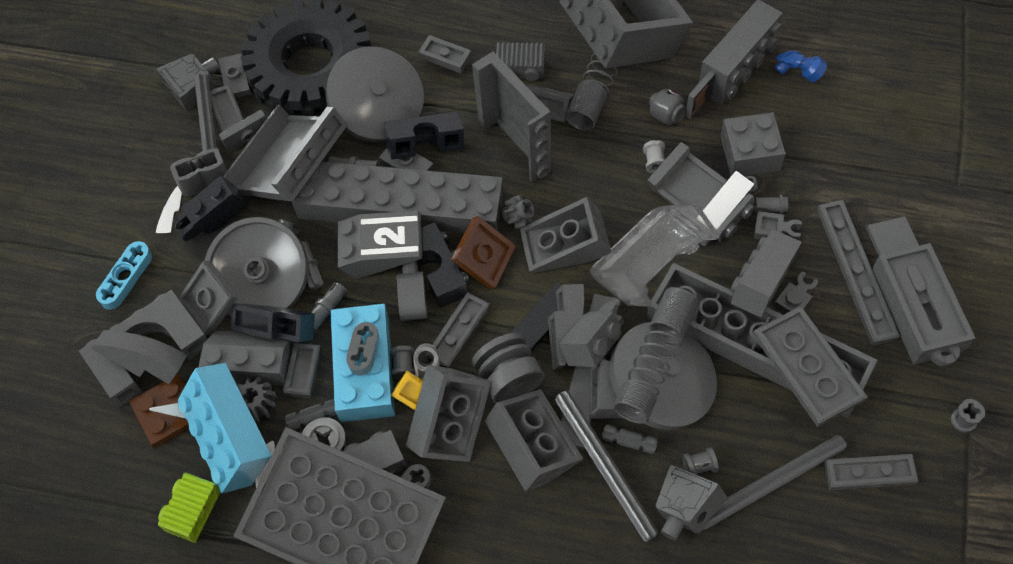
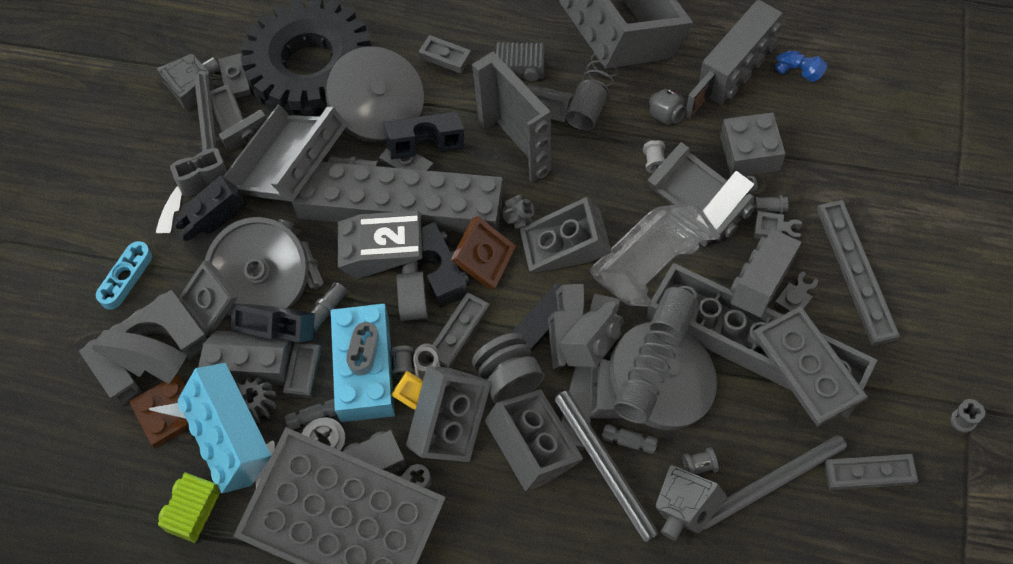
dark grey piece [866,216,976,366] -> none

